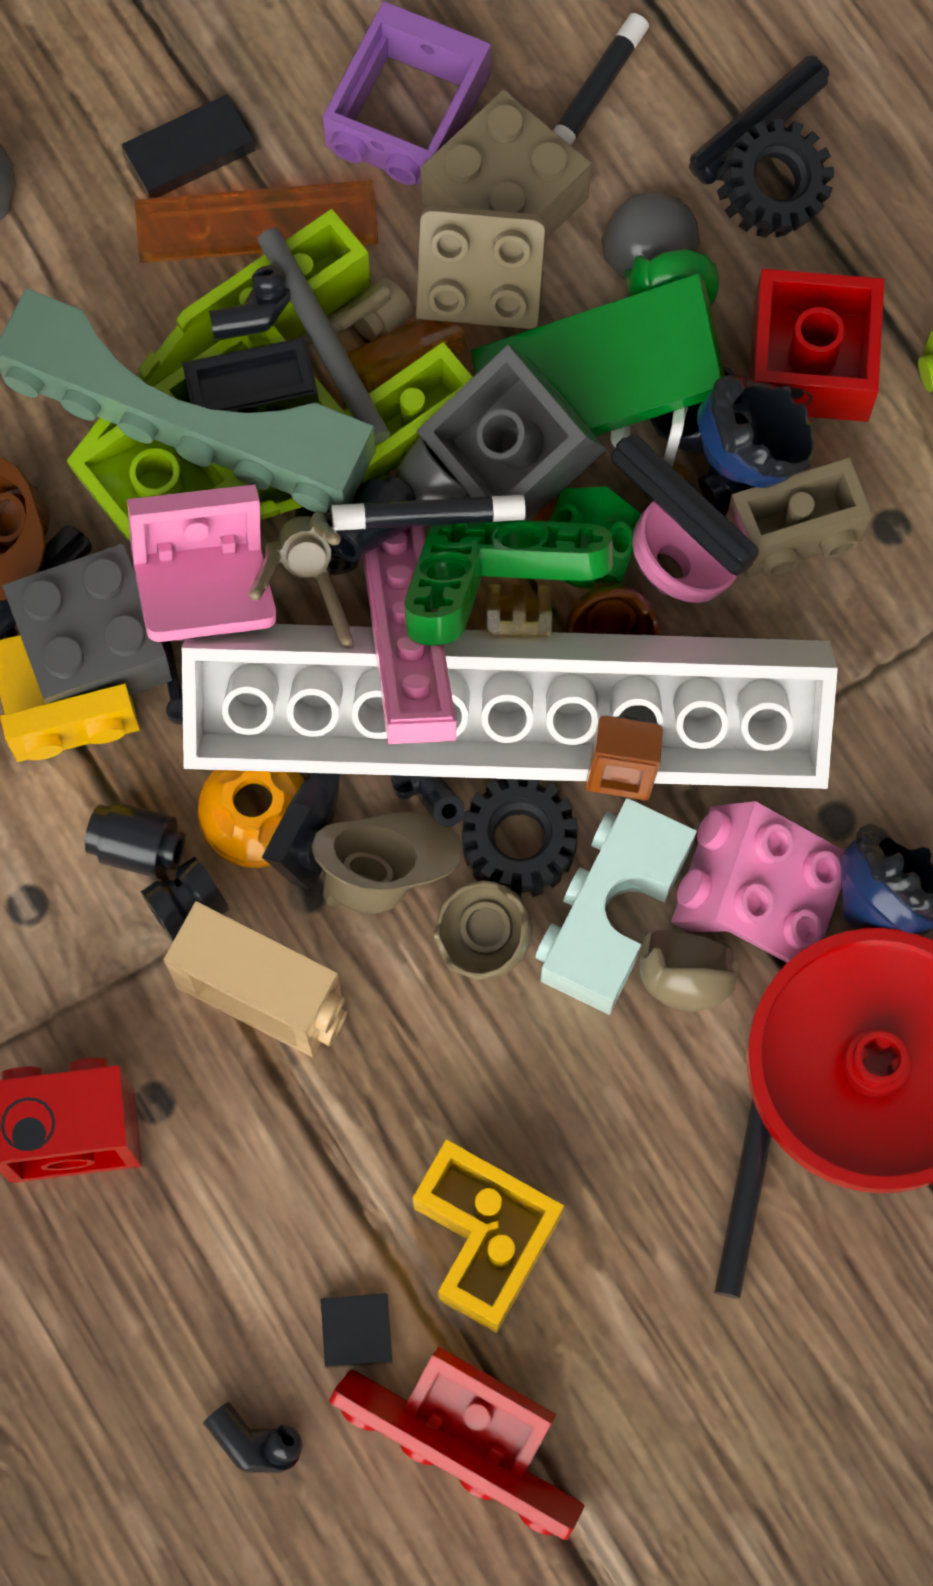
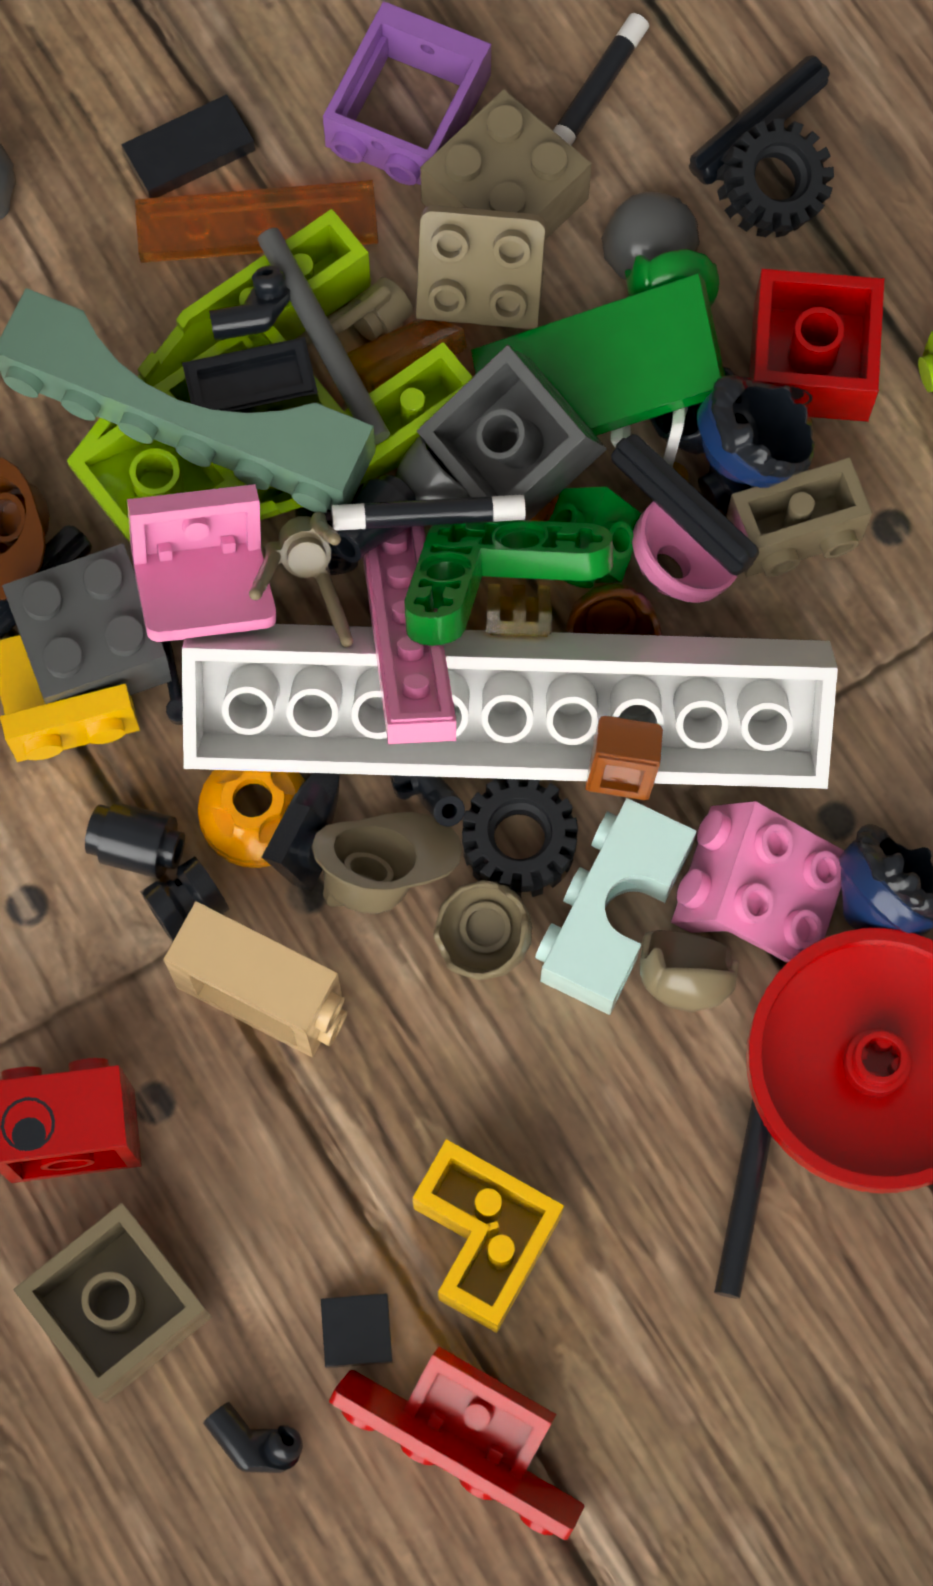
none -> dark tan brick [13,1203,212,1403]

